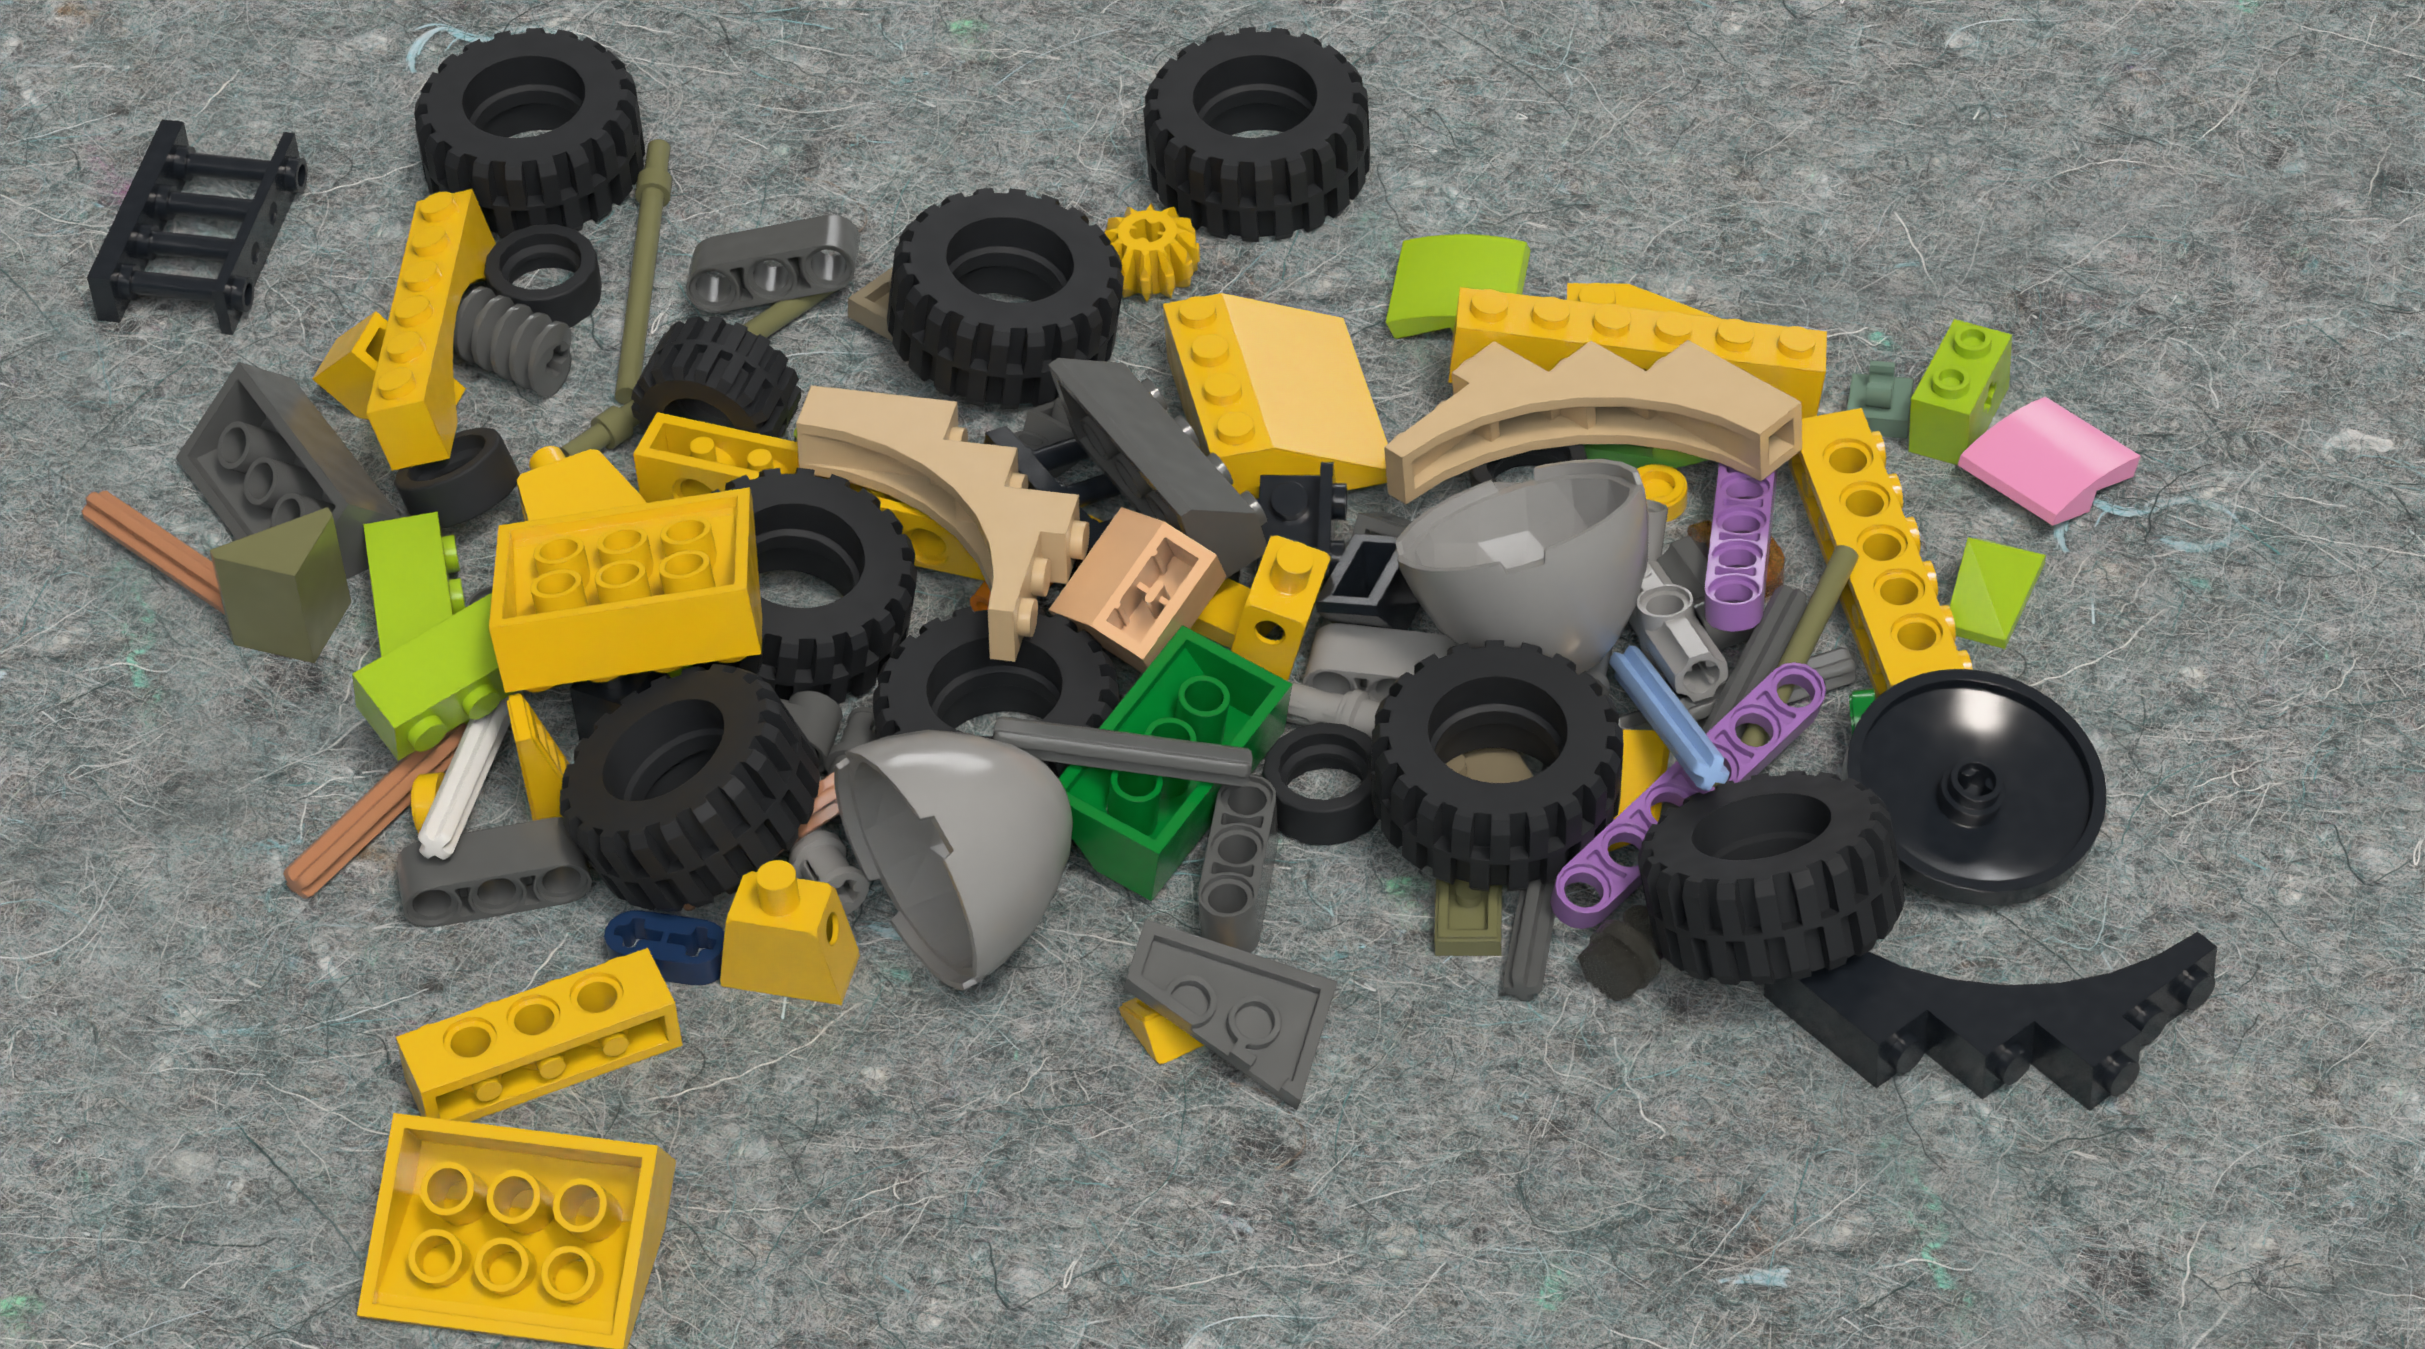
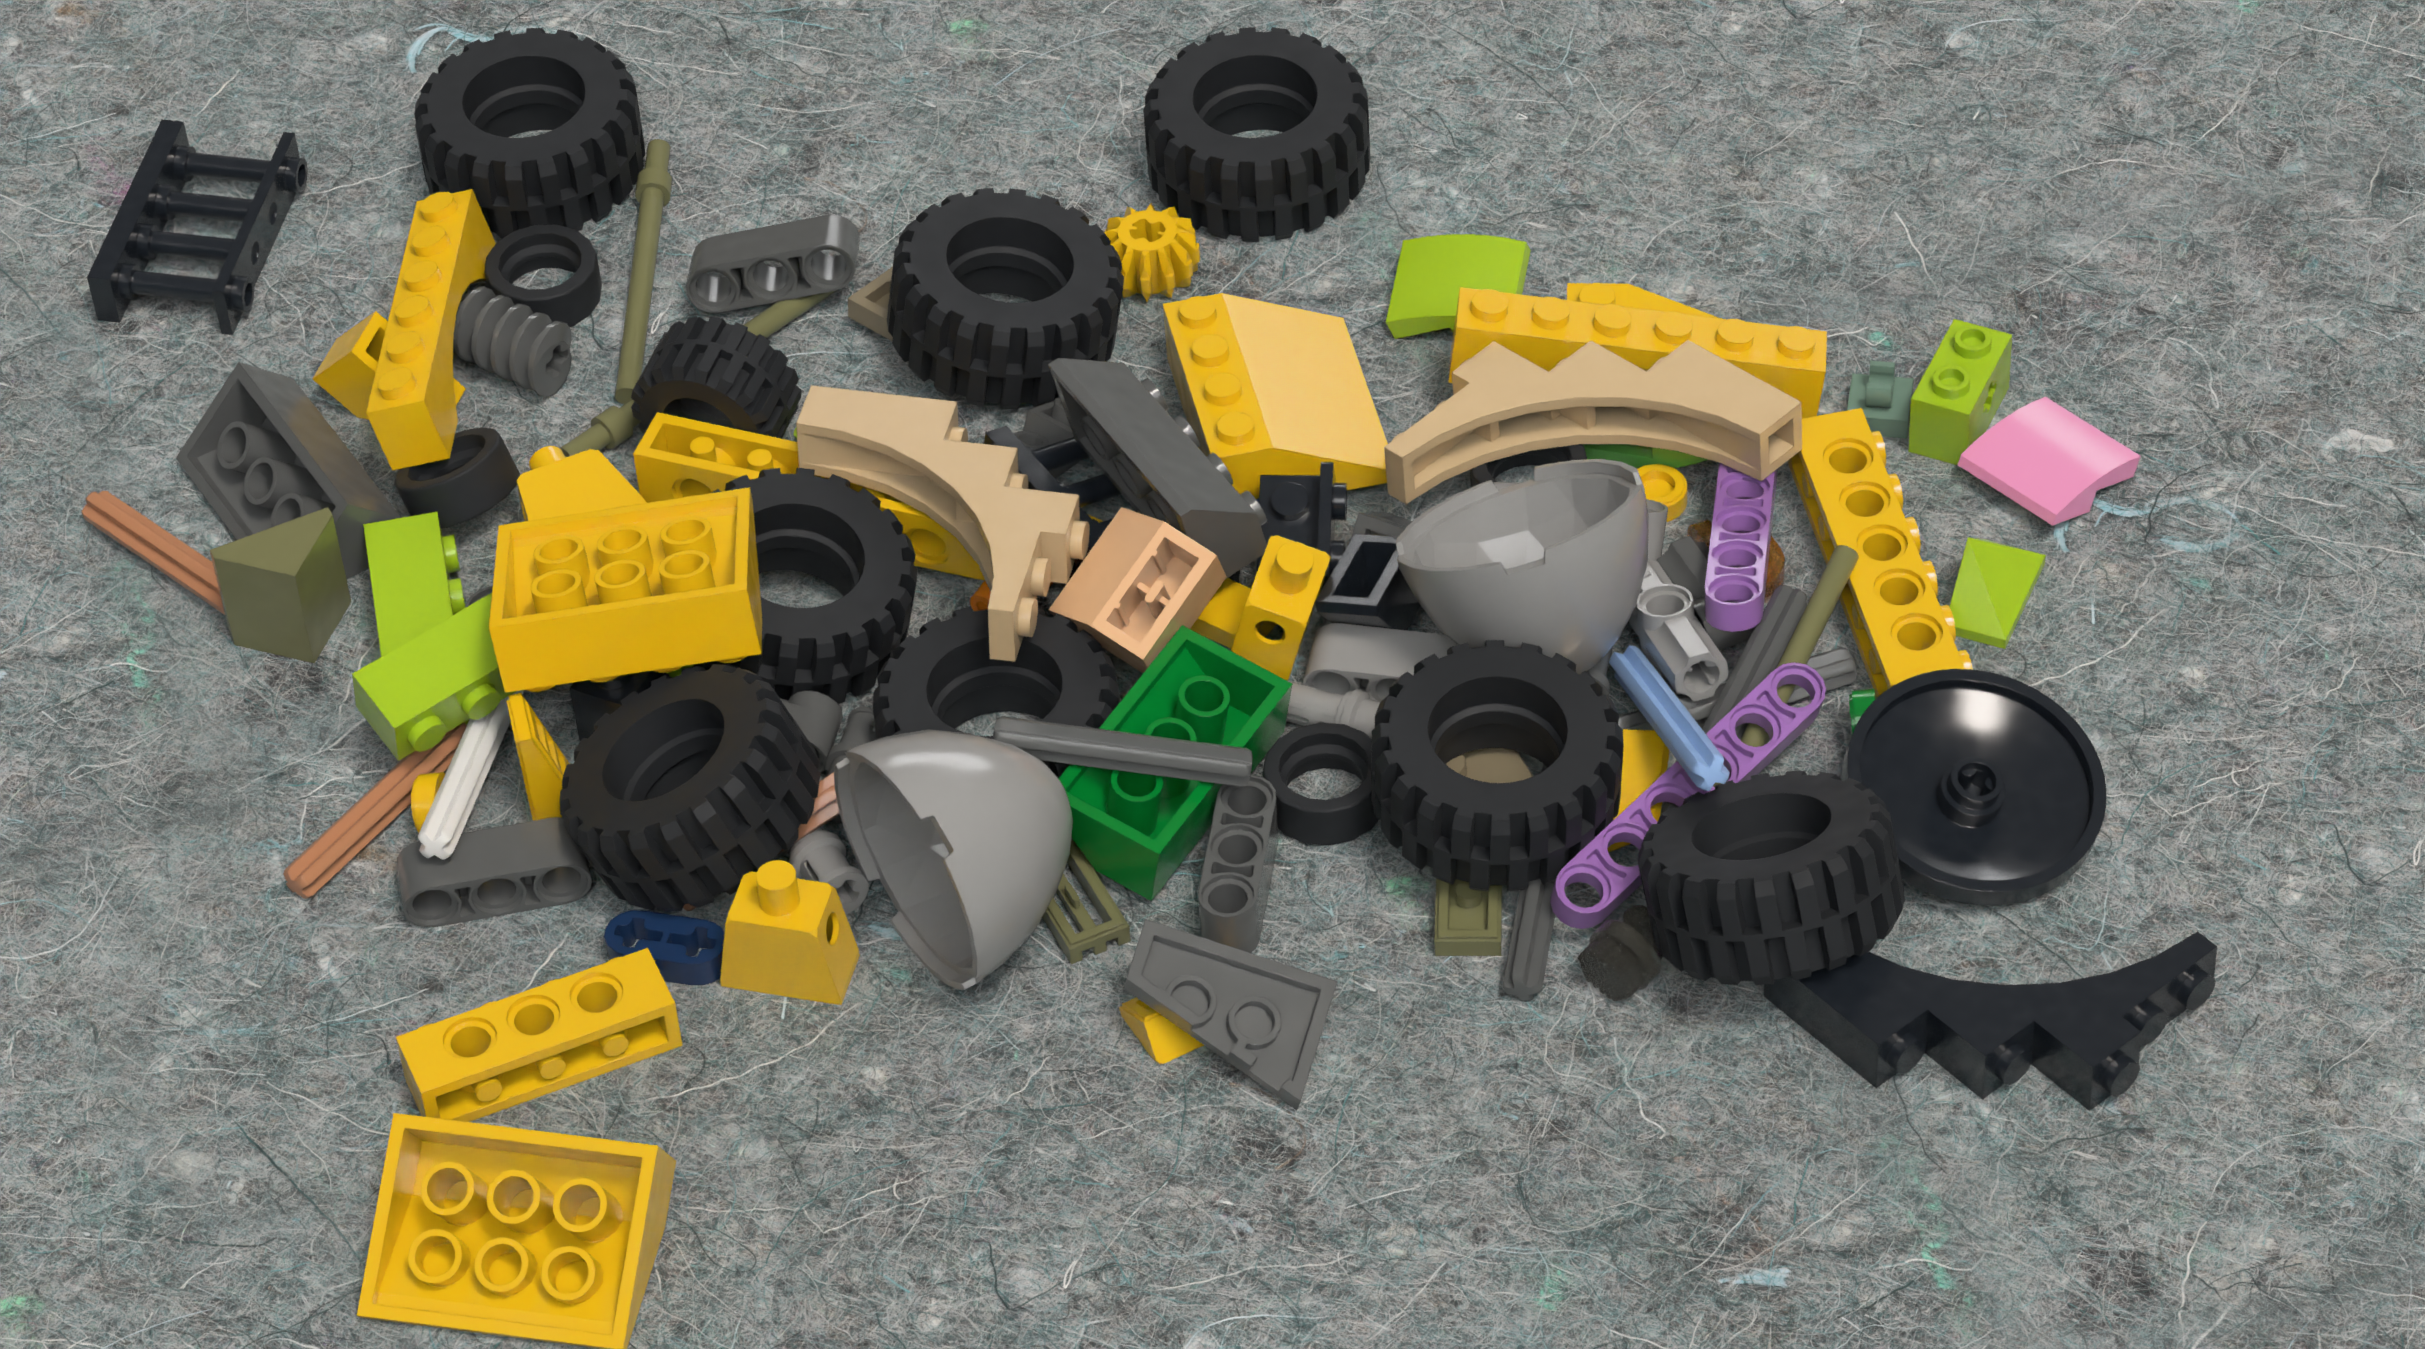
none -> olive tile [1042,840,1131,964]

